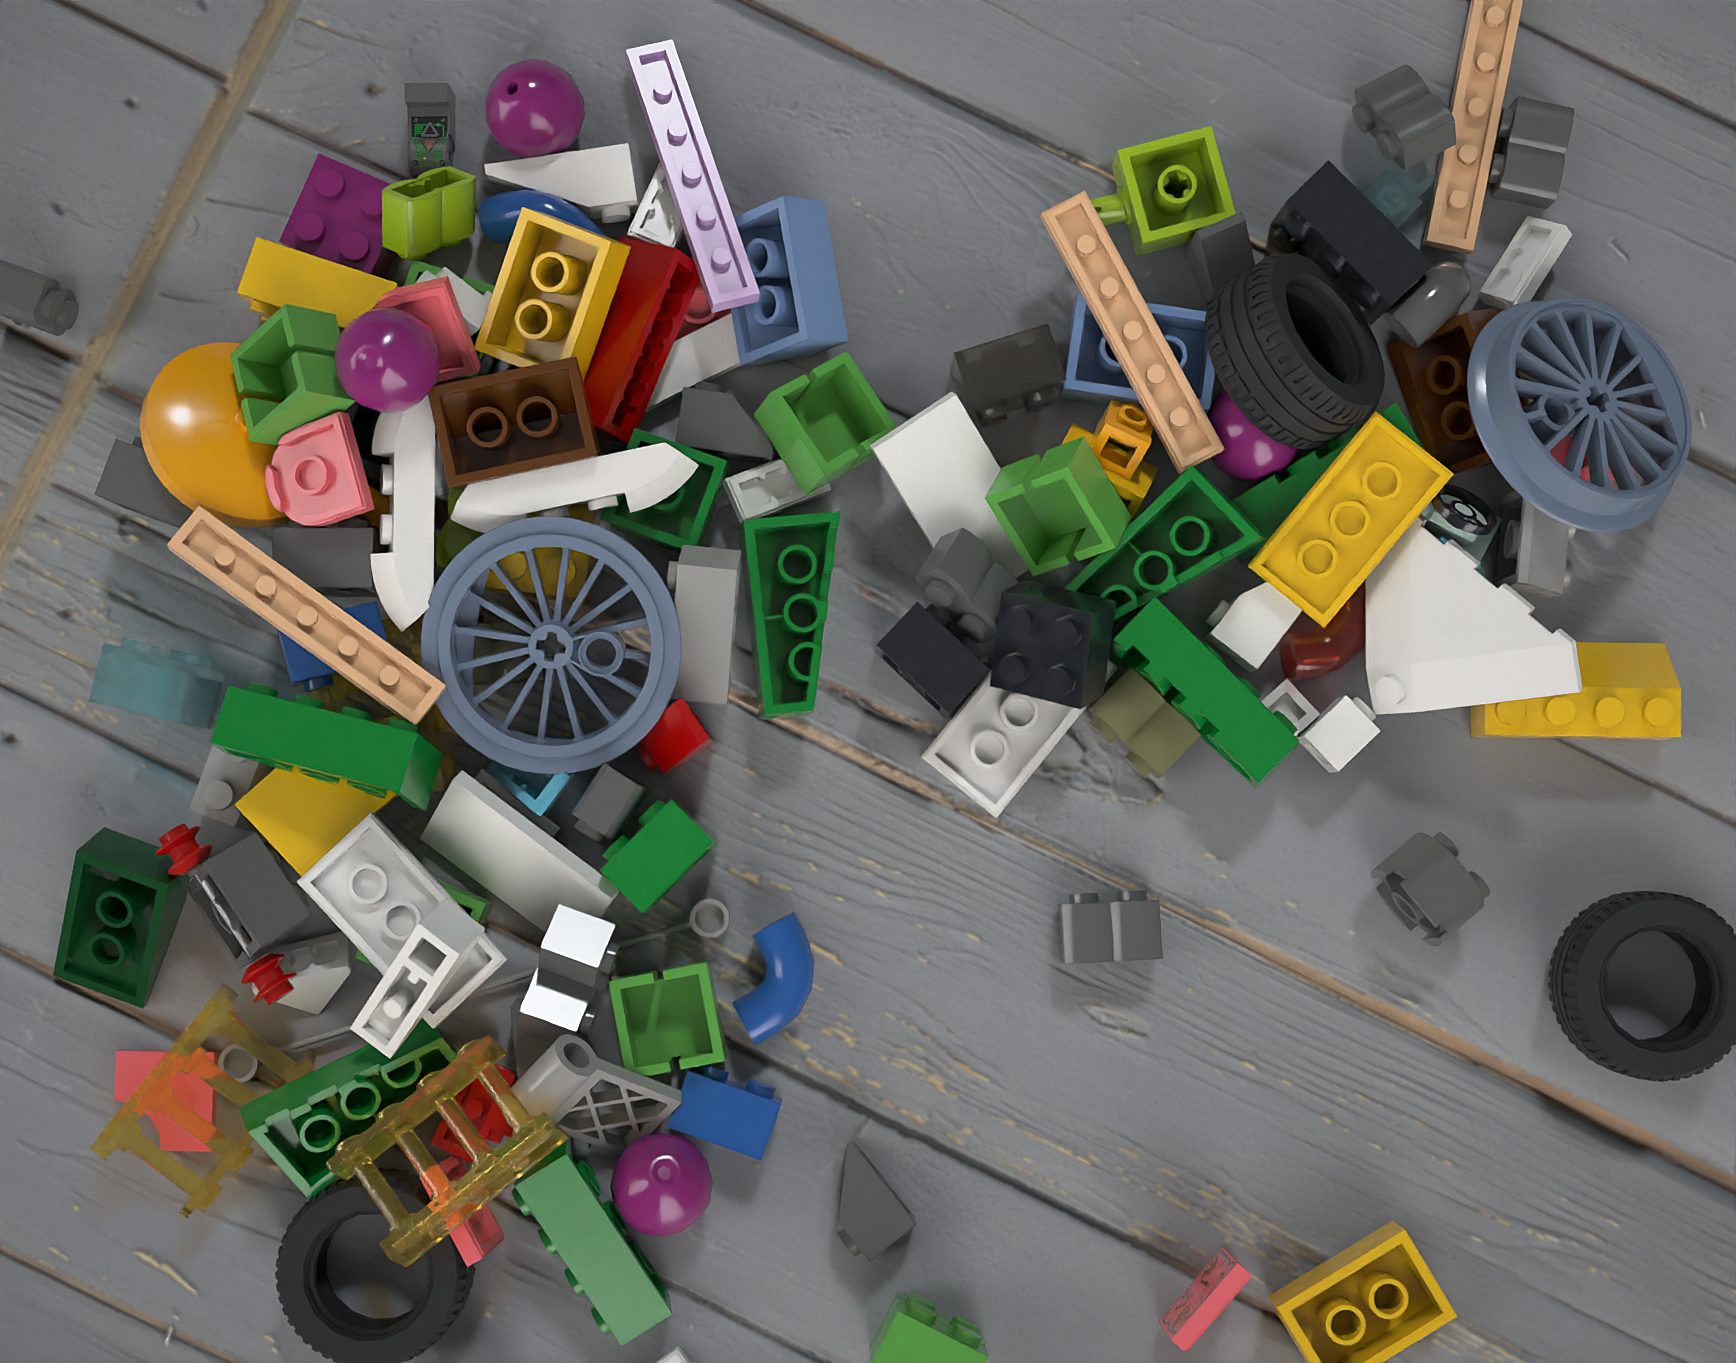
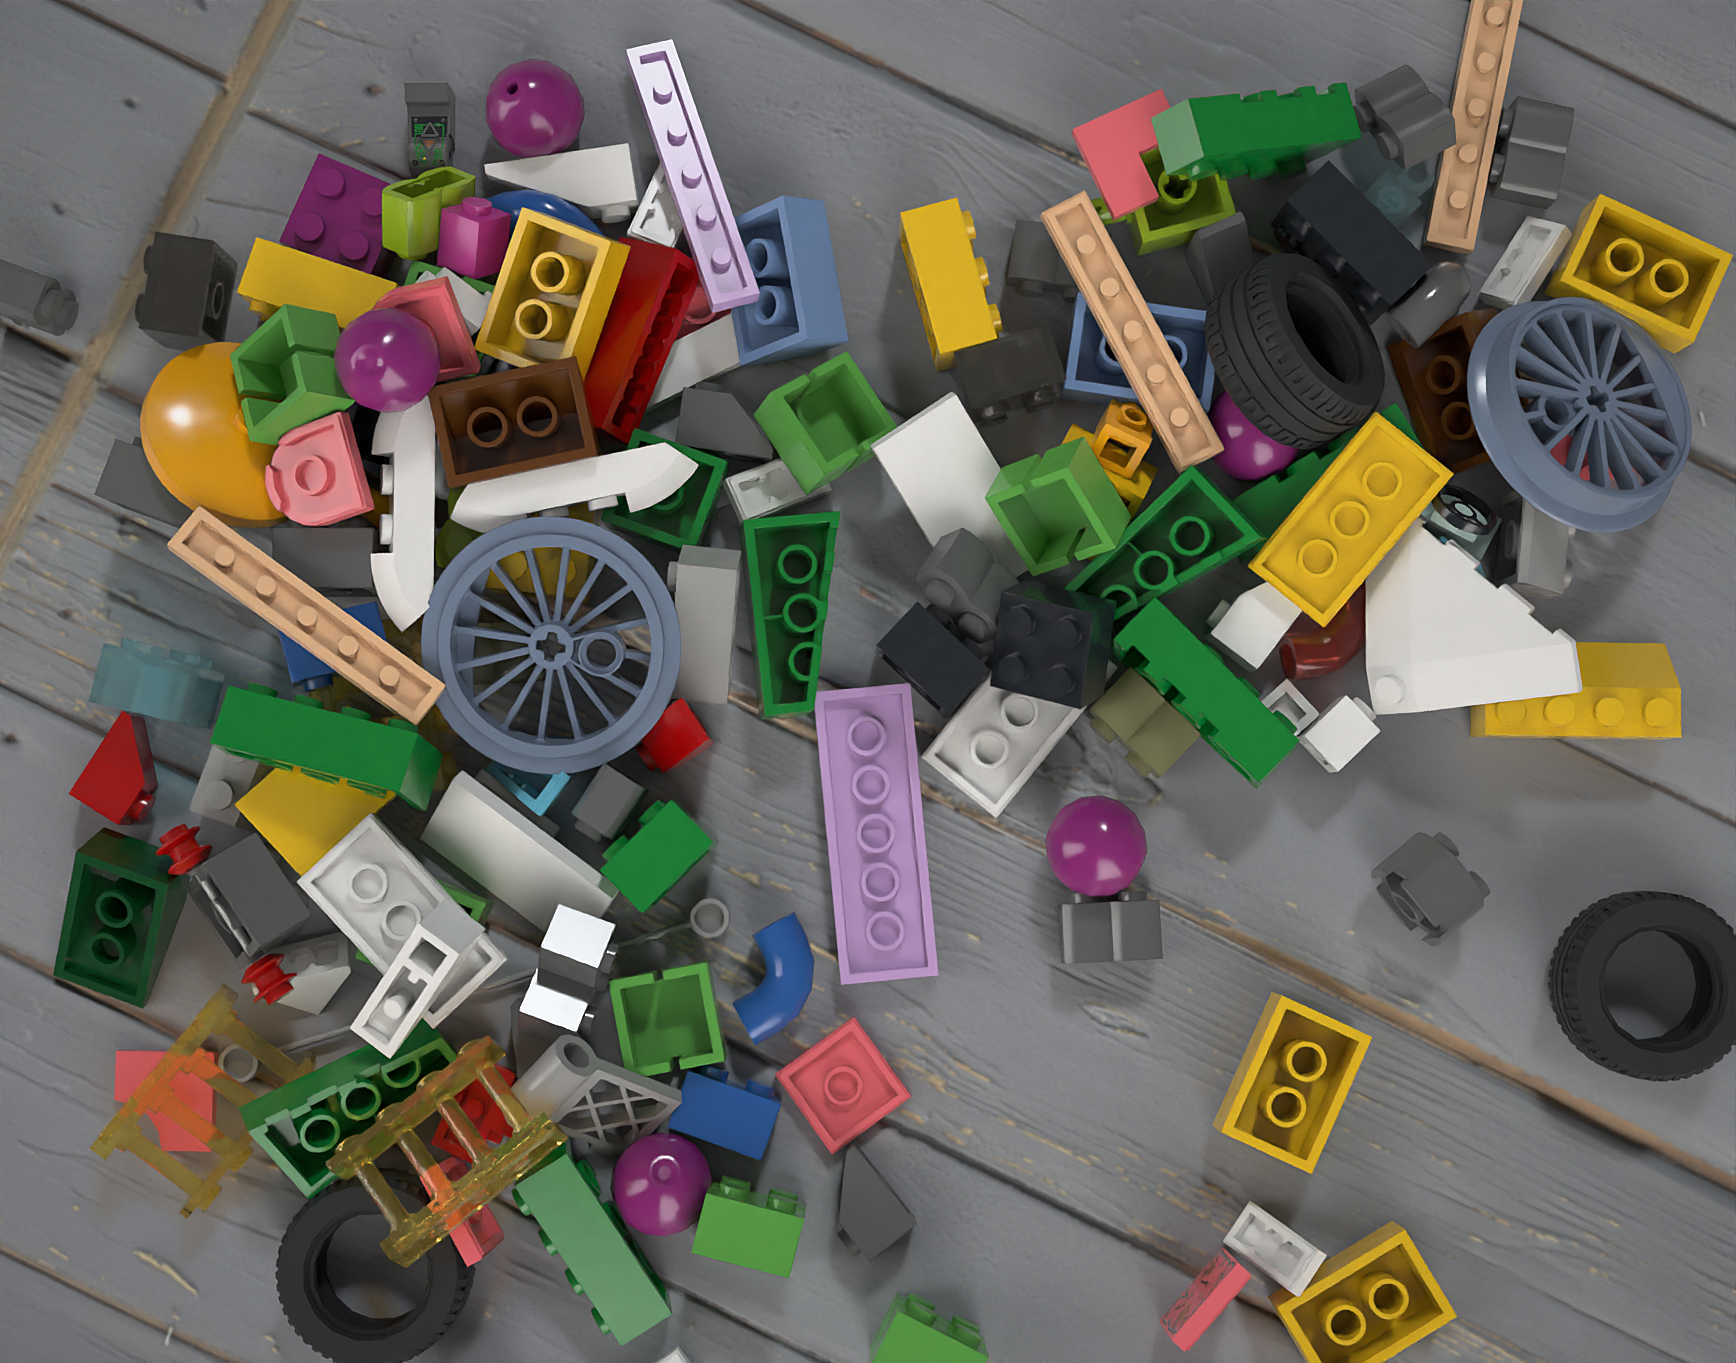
none -> red slope [68,710,158,826]
none -> clear smoke brick [135,231,238,351]
none -> dark pink brick [437,197,511,279]
none -> bright green piece [691,1175,806,1278]
none -> coral tile [775,1016,911,1154]
none -> lavender plate [815,683,939,985]
none -> yellow brick [898,197,1003,372]
none -> dark grey brick [1006,220,1112,303]
none -> magenta piece [1045,795,1147,897]
none -> coral tile [1072,88,1171,221]
none -> green wedge [1151,82,1362,181]
none -> yellow brick [1212,992,1372,1174]
none -> white plate [1223,1201,1327,1297]
none -> yellow brick [1545,193,1733,354]

